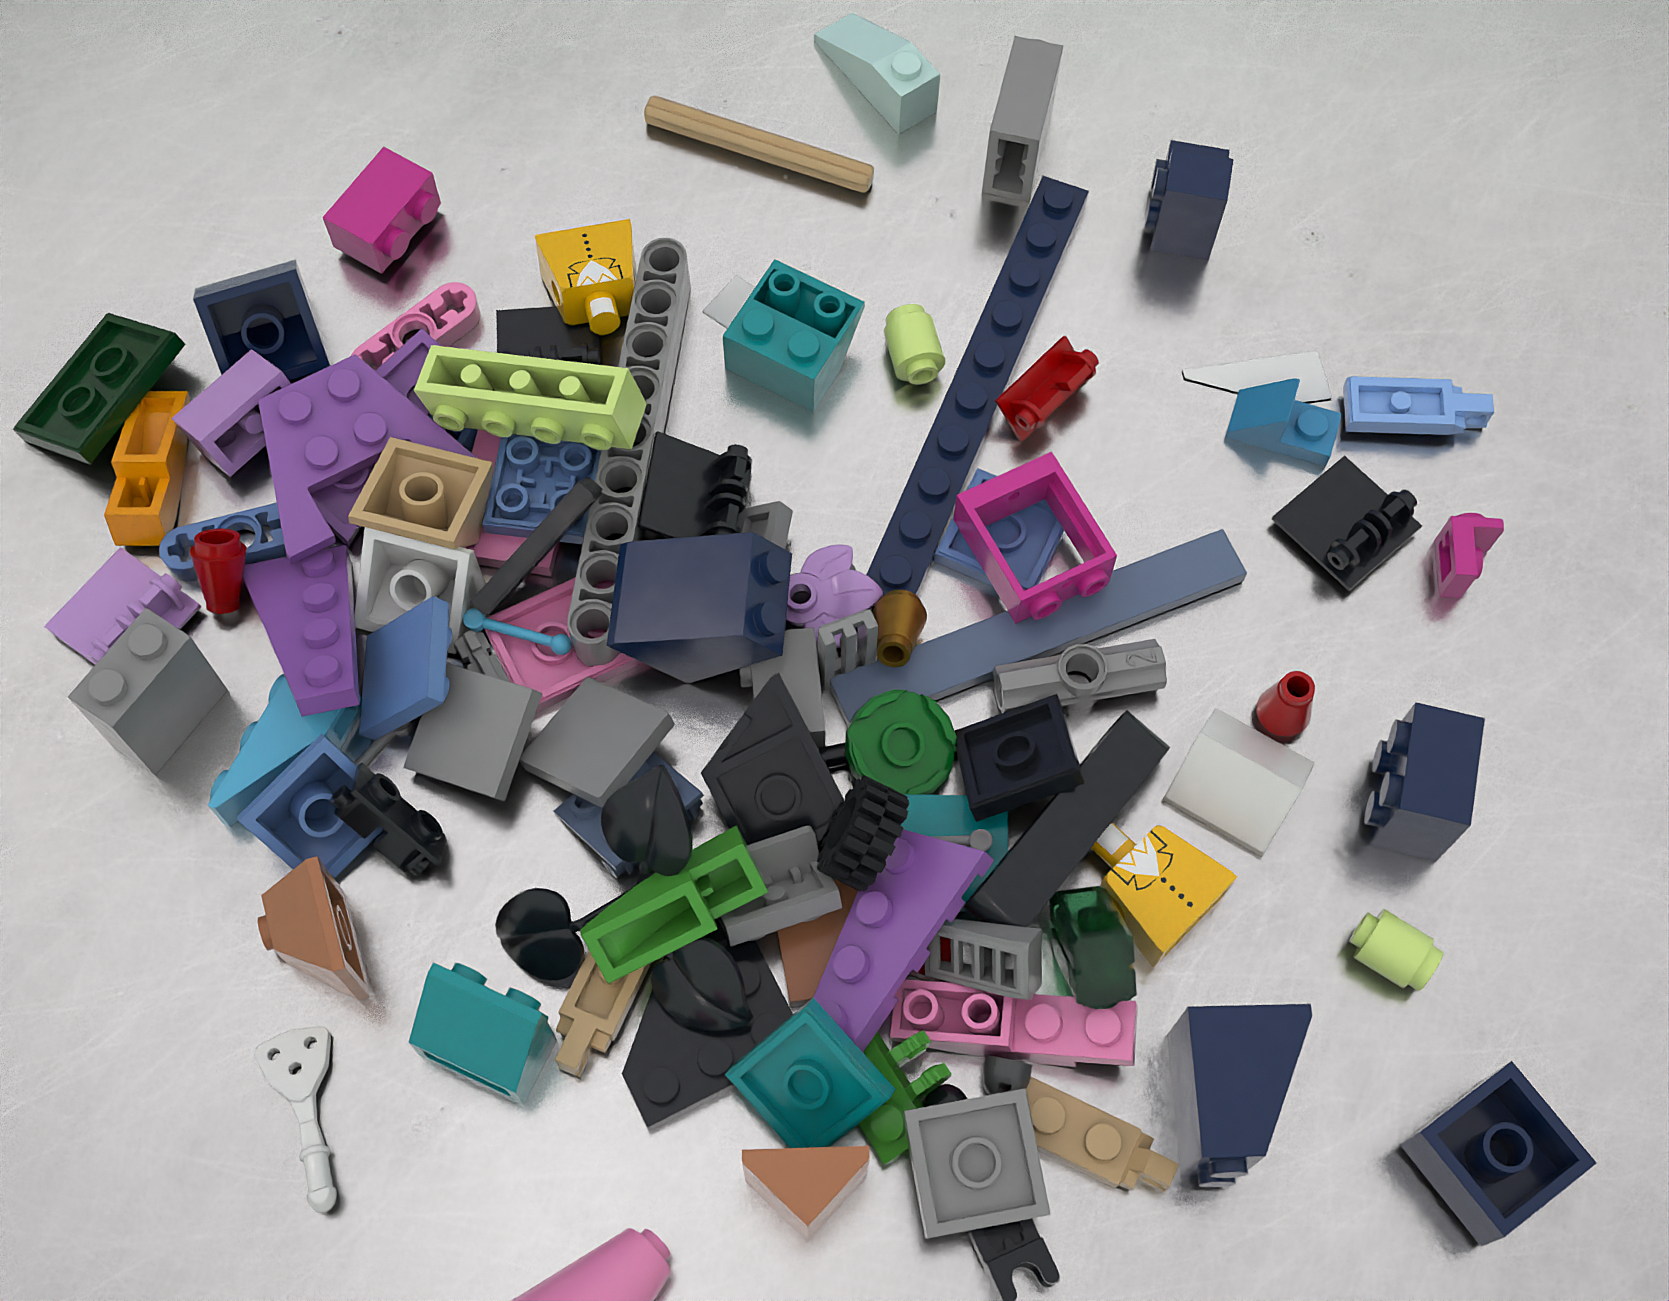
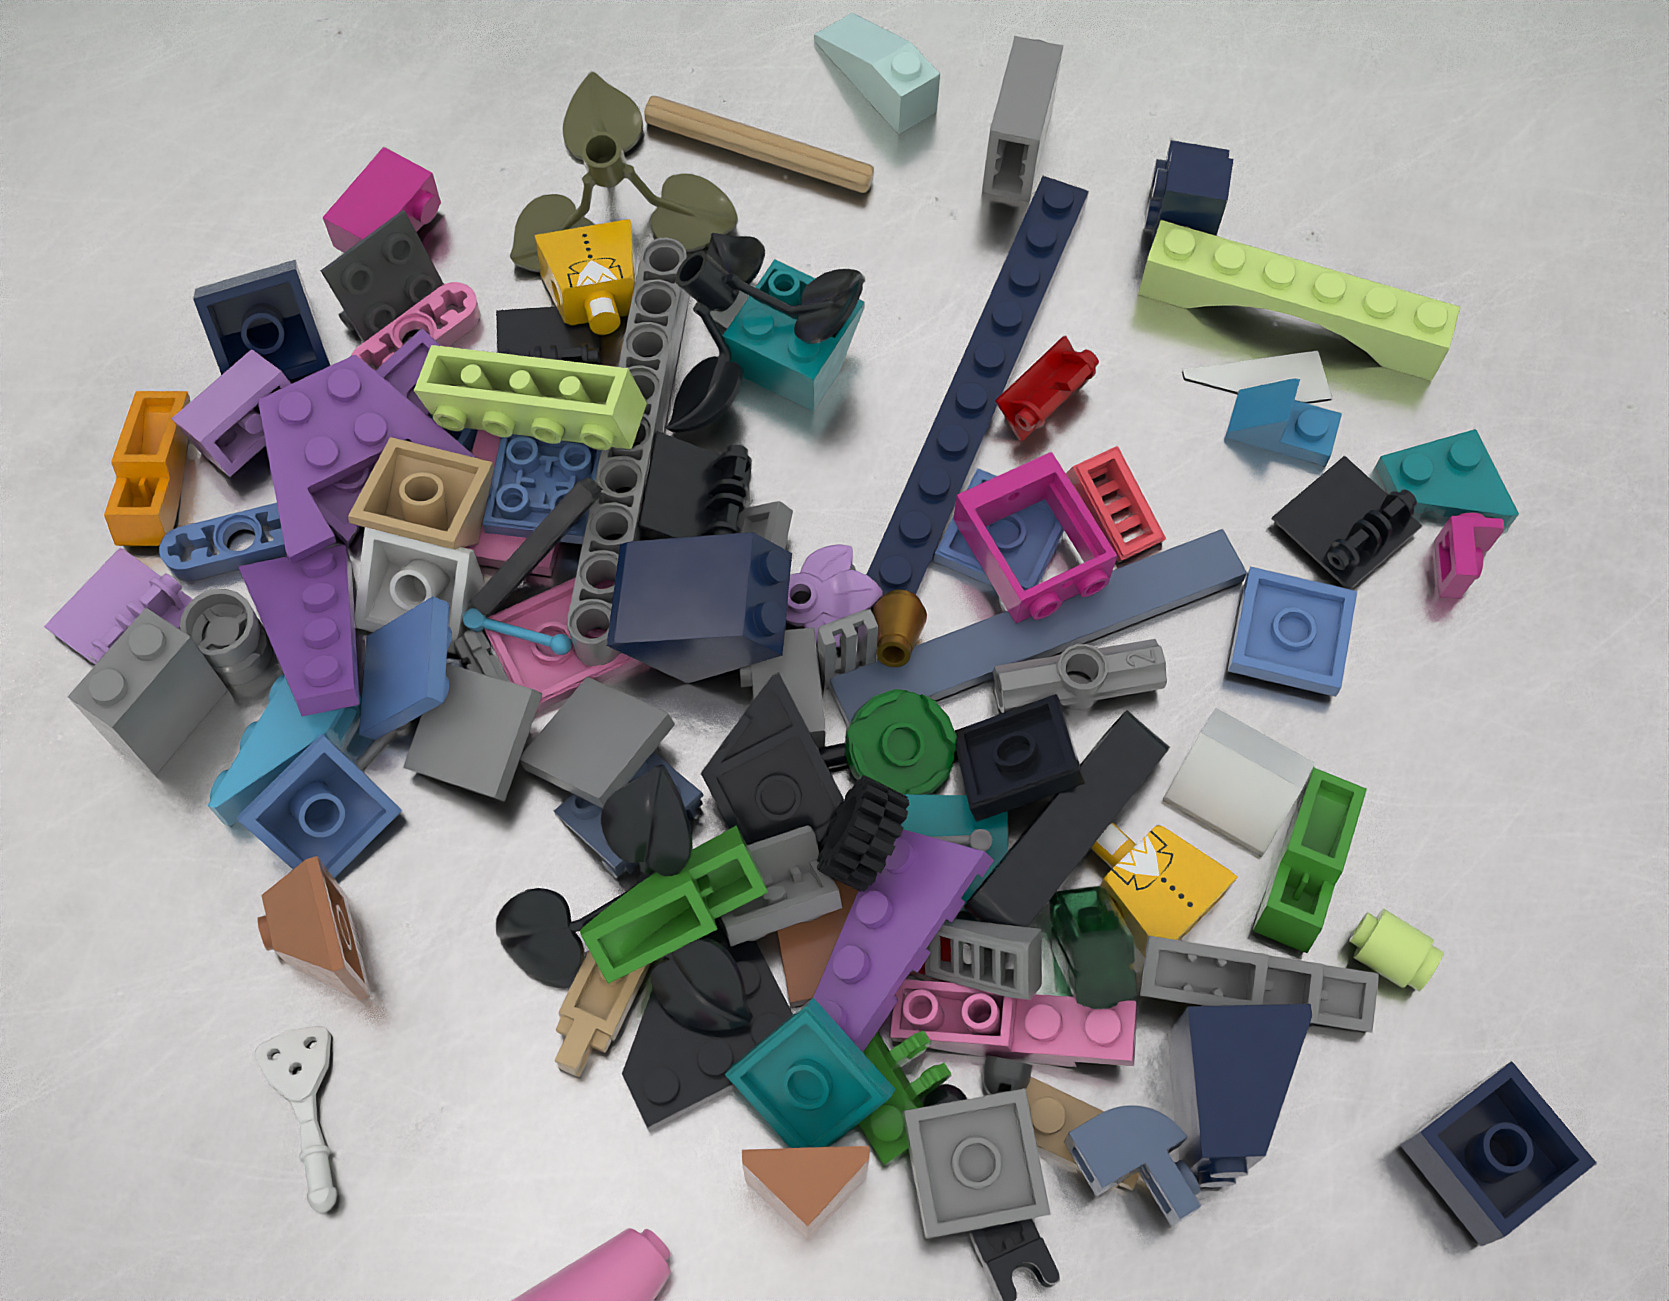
dark green tile [13,313,186,464] -> none
red cone [189,528,247,614] -> none
black hinge [329,762,445,875] -> none
teal slope [408,962,557,1105] -> none
yellowish green brick [884,304,946,385] -> none
red cone [1256,671,1315,736] -> none
light blue hinge [1343,376,1494,435] -> none
dark blue brick [1365,702,1485,861] -> none
none -> light grey wheel [180,589,273,685]
none -> dark grey hinge [320,210,444,343]
none -> olive plant [510,71,738,272]
none -> black plant [665,233,866,433]
none -> sand blue brick [1064,1105,1202,1227]
none -> coral slope [1066,446,1166,563]
none -> yellowish green arch [1138,220,1460,381]
none -> light grey slope [1140,936,1379,1033]
none -> medium blue plate [1228,566,1357,697]
none -> bright green slope [1253,767,1367,953]
none -> teal wing [1375,429,1519,526]

